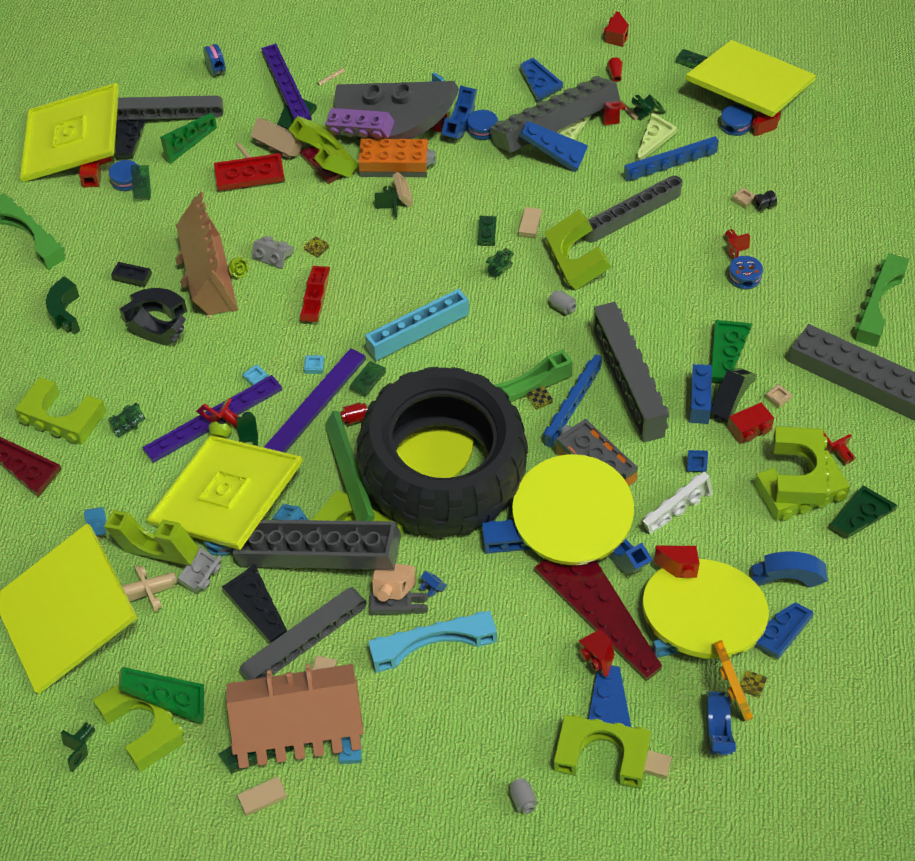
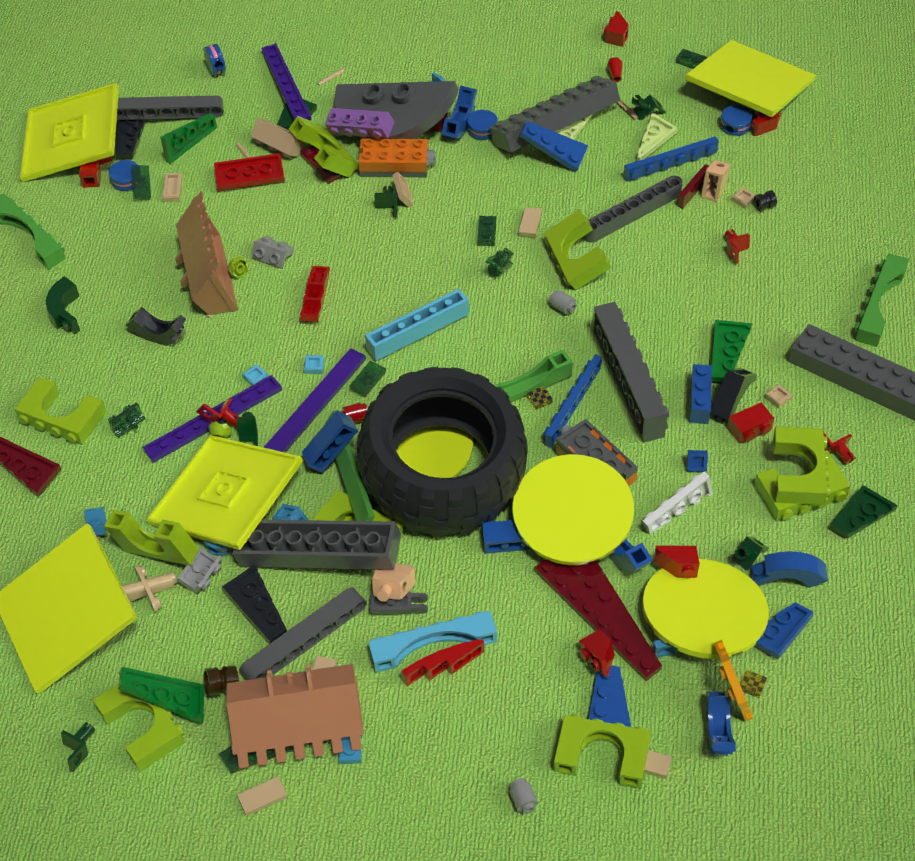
black plate [111,262,152,286] -> none
black arch [119,288,187,323] -> none
clear yellow tile [304,236,329,258] -> none
blue tile [420,571,448,597] -> none
blue wing [520,58,563,101] -> none
red bracket [601,101,626,125] -> none
blue head [728,256,763,289] -> none
none -> tan tile [162,173,183,202]
none -> dark brown wheel [203,665,239,696]
none -> blue brick [302,410,358,473]
none -> red slope [401,639,484,687]
none -> dark red tile [678,164,709,209]
none -> light nougat torso [701,160,730,202]
none -> dark green bracket [732,536,769,570]

